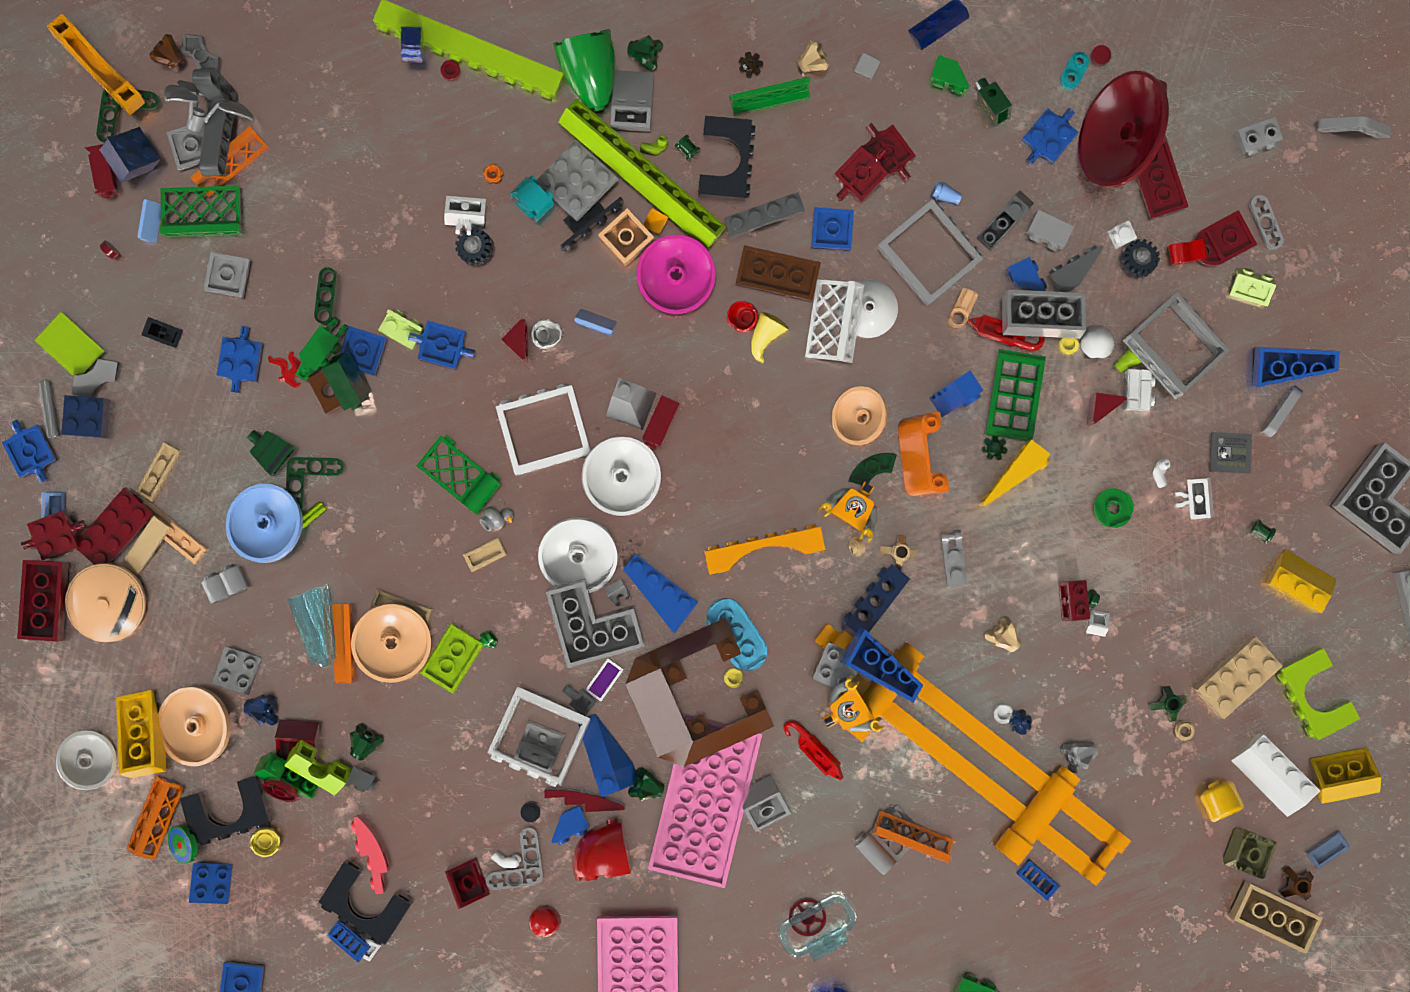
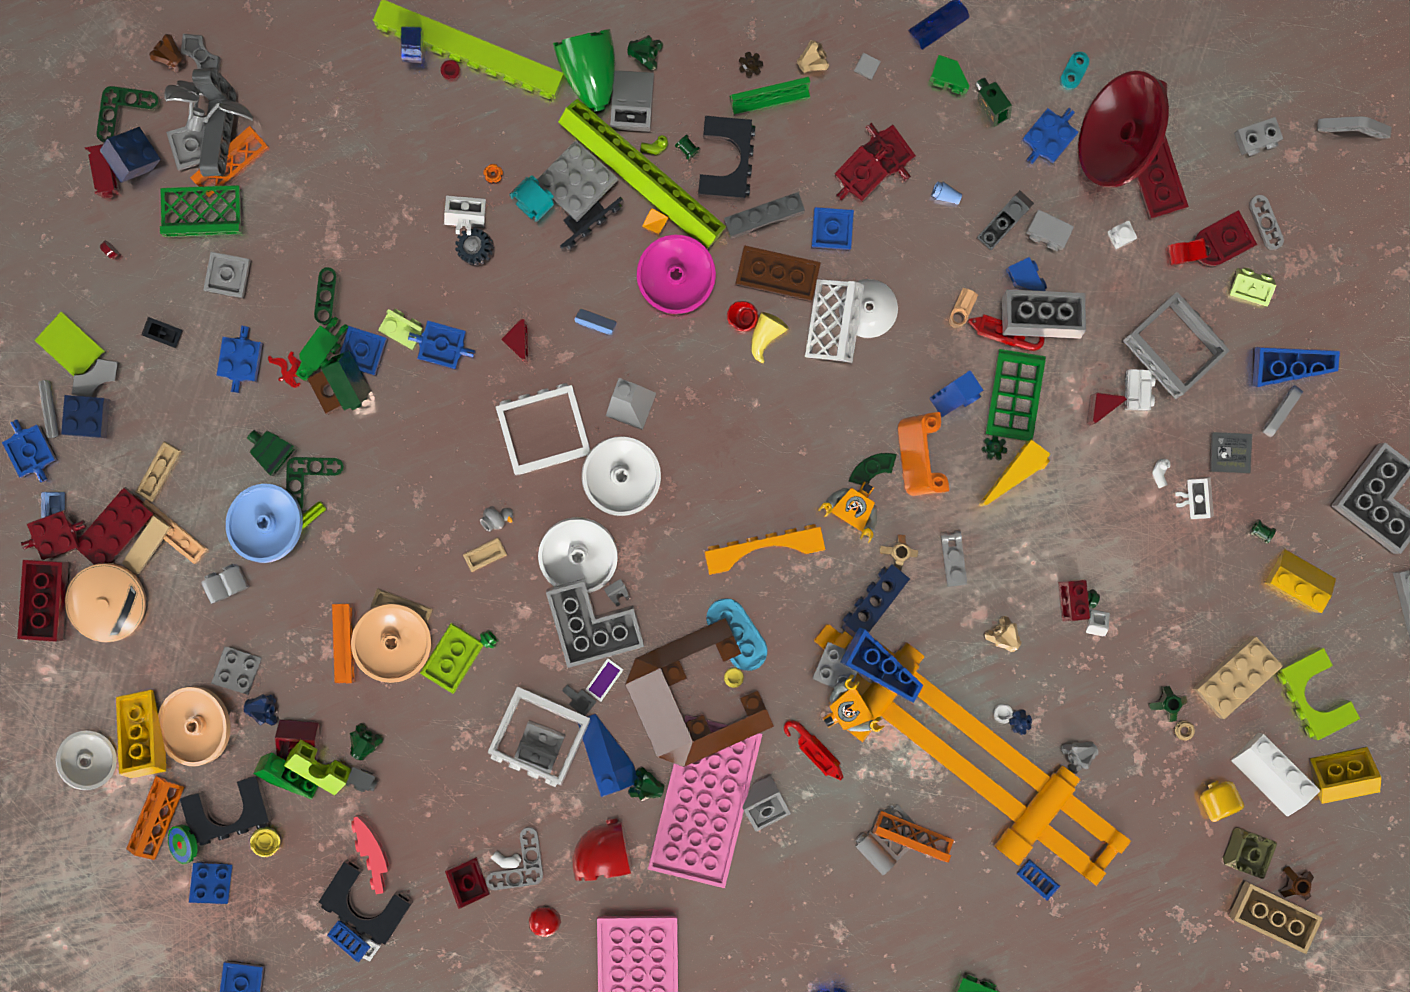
light orange arch [47,14,145,115] -> none
light blue slope [137,199,161,243] -> none
dark red wheel [262,779,299,802] -> none
clear light blue slope [287,585,337,668] -> none
green piece [416,435,501,515] -> none
black plate [520,802,540,822] -> none
white hair [530,319,562,349] -> none
dark red slope [544,788,625,812] -> none
blue slope [552,804,590,845] -> none
light nougat brick [598,208,654,267] -> none
blue wedge [623,554,698,633] -> none
dark red brick [642,395,680,450] -> none
clear light blue bar [778,895,856,962] -> none
dark red wheel [789,899,826,936] -> none
light nougat dish [832,386,887,445] -> none
tan plate [849,537,865,557] -> none
light grey window [877,199,983,307] -> none
dark grey slope [1048,245,1104,292] -> none
light yellow tile [1058,338,1079,355] -> none
white hair [1080,324,1115,358] -> none
dark red tile [1091,45,1111,66] -> none
green plate [1093,488,1134,528] -> none
lime cone [1114,348,1142,373] -> none
black wheel [1121,239,1160,278] -> none
sand blue tile [1305,831,1351,870] -> none

